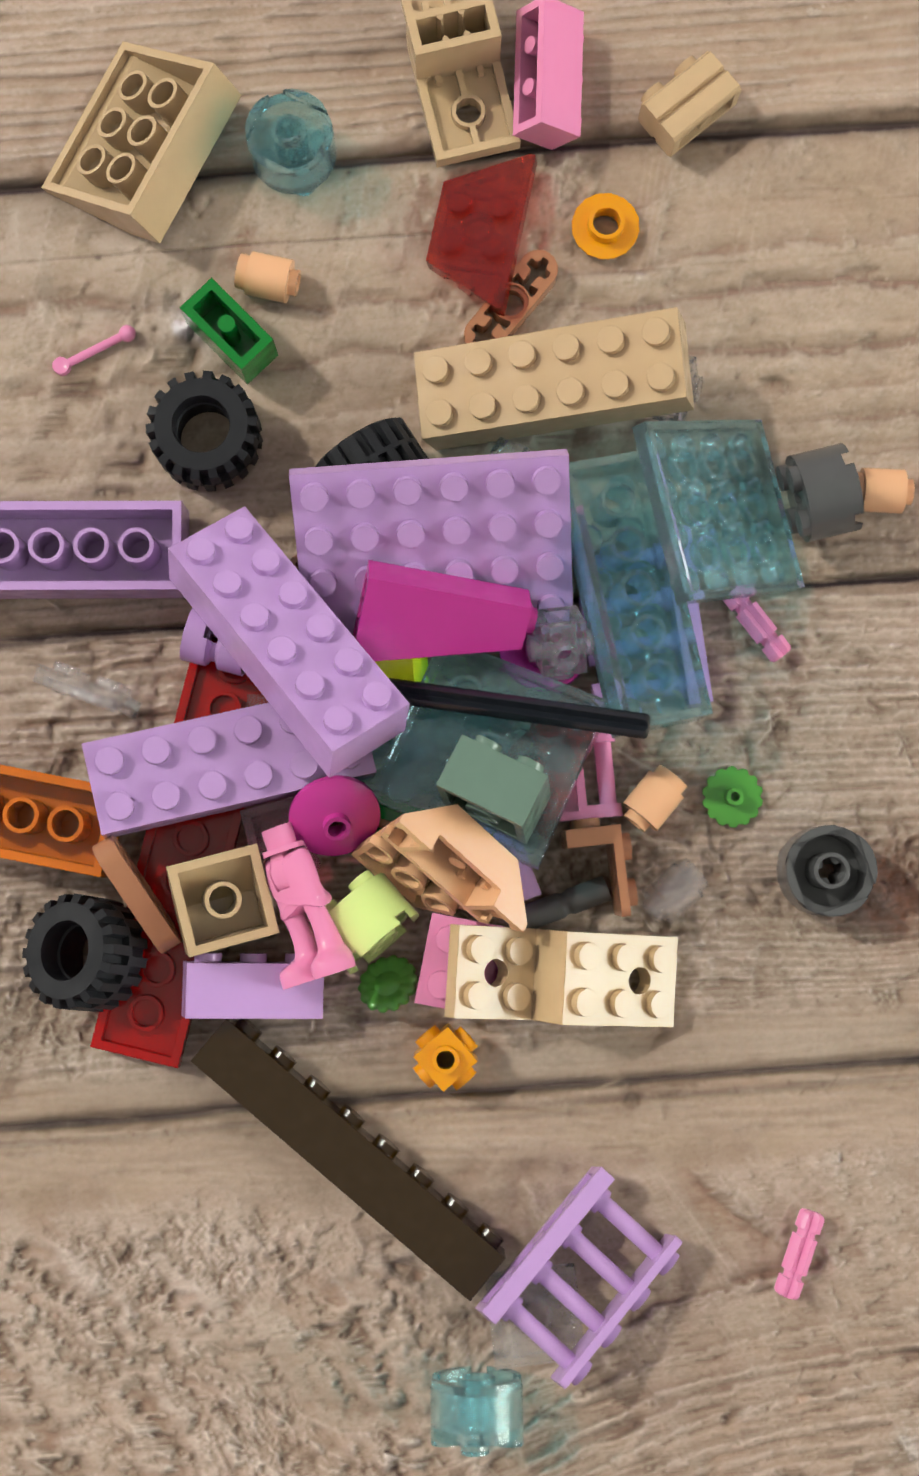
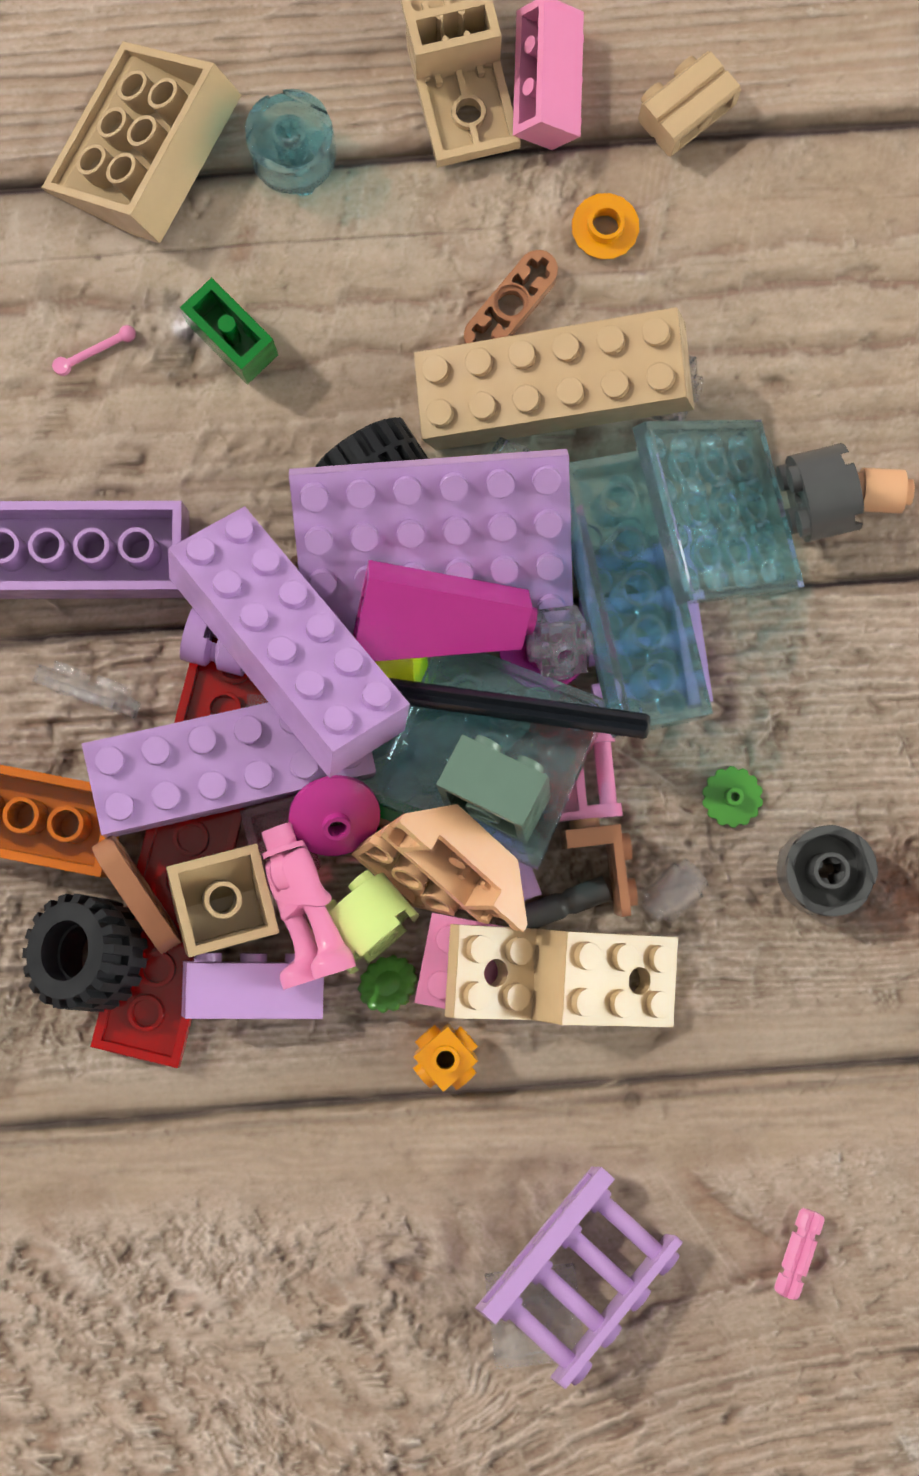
black tyre [146,371,263,492] -> none
dark brown brick [191,1019,506,1301] -> none
light nougat brick [234,251,301,303] -> none
clear red wing [426,154,537,316] -> none
clear light blue brick [430,1366,524,1457] -> none
light nougat brick [622,765,687,832] -> none
bright pink axle [722,583,791,662] -> none

